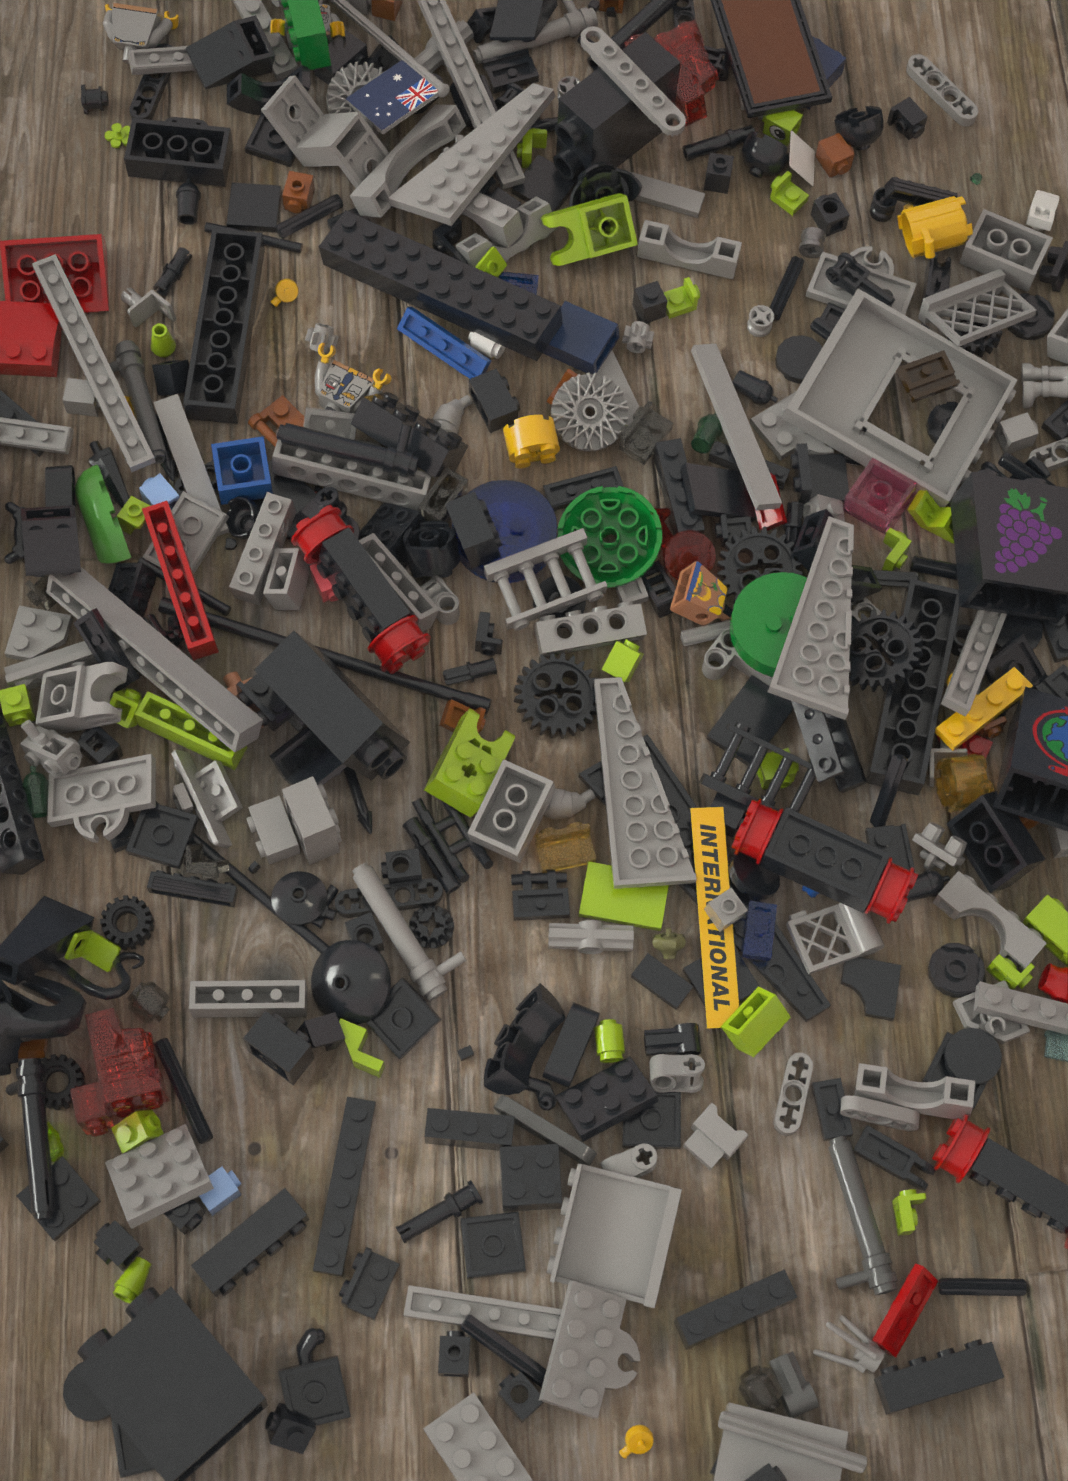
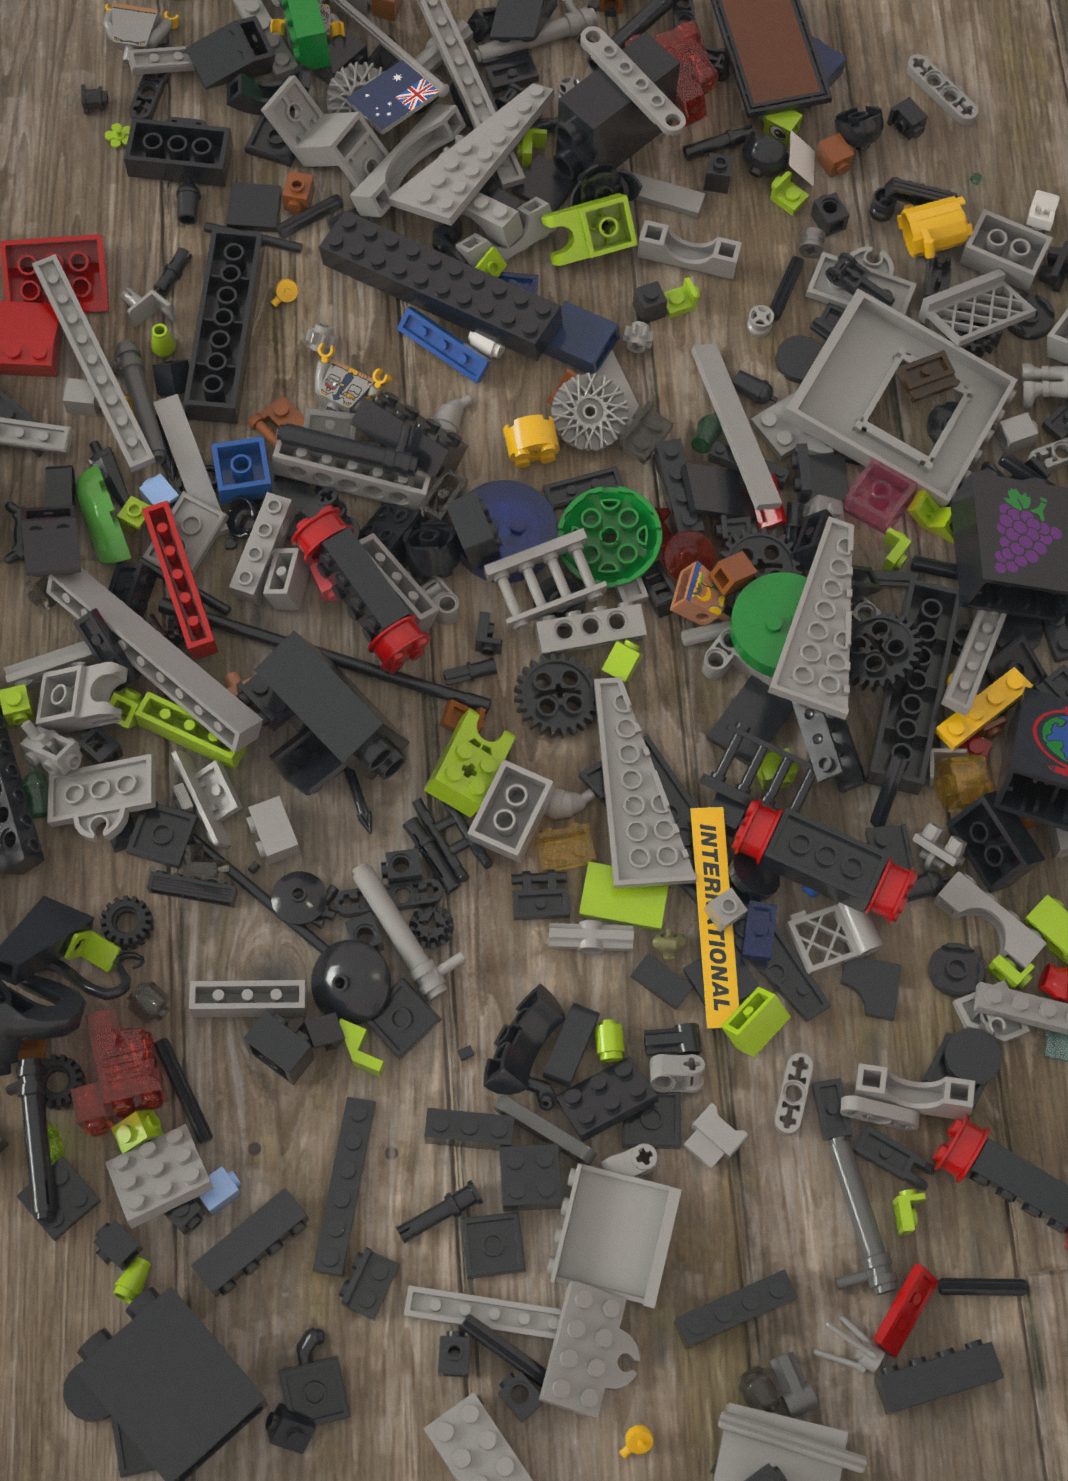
light grey plate [5,605,73,661] -> none
light grey brick [282,777,342,865] -> none
black brick [469,368,521,433] -> none
none -> dark orange brick [709,551,757,596]

